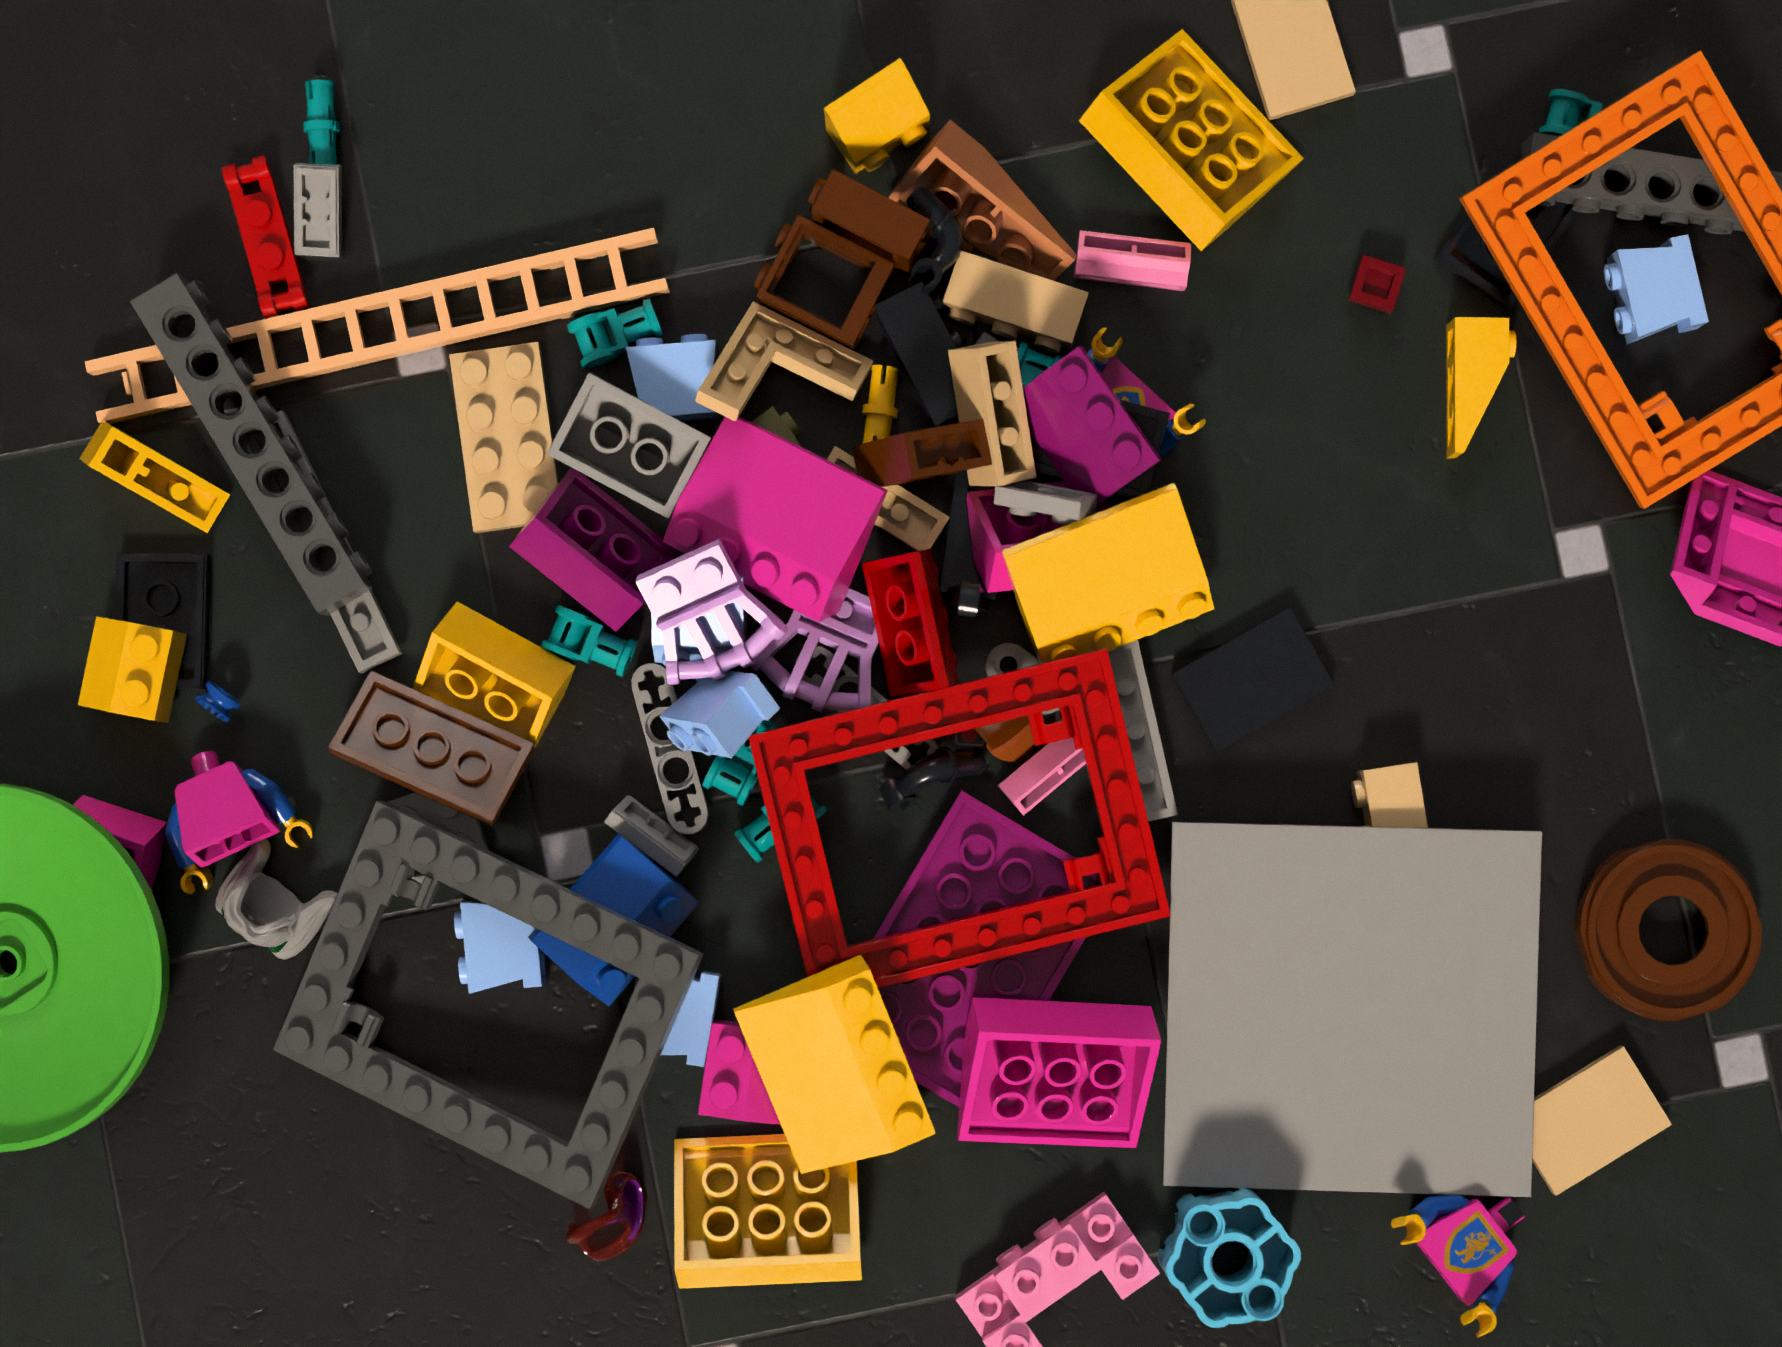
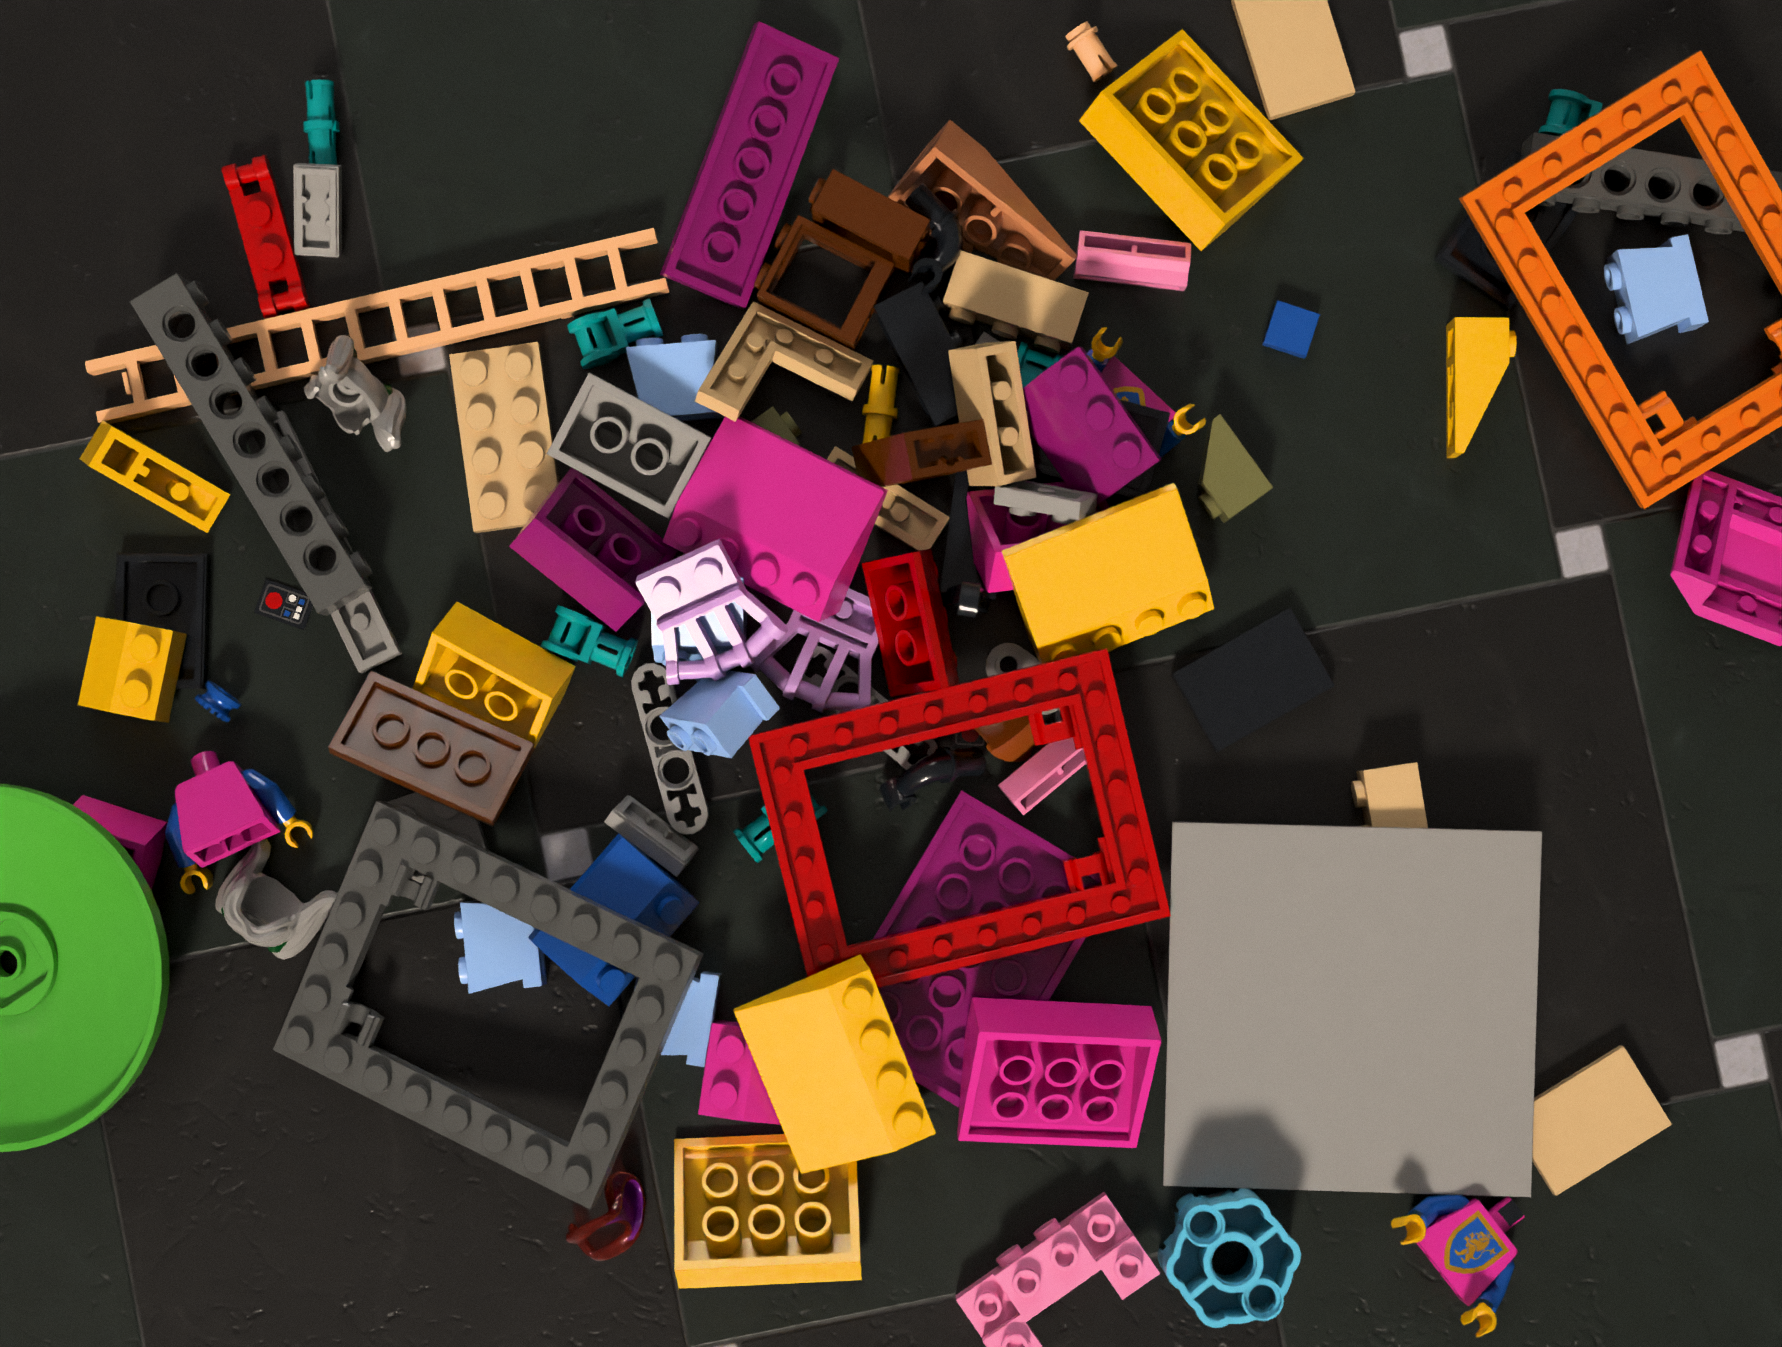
teal connector [702,720,780,806] -> none
yellow slope [824,58,930,174] -> none
light grey plate [1108,640,1178,821] -> none
dark red plate [1348,255,1406,314] -> none
reddish brown piece [1574,839,1762,1022] -> none
none -> black sticker [254,579,313,630]
none -> light grey hair [304,335,407,452]
none -> magenta plate [660,21,839,309]
none -> light nougat pin [1065,21,1118,82]
none -> olive slope [1198,414,1273,523]
none -> blue tile [1262,300,1320,359]

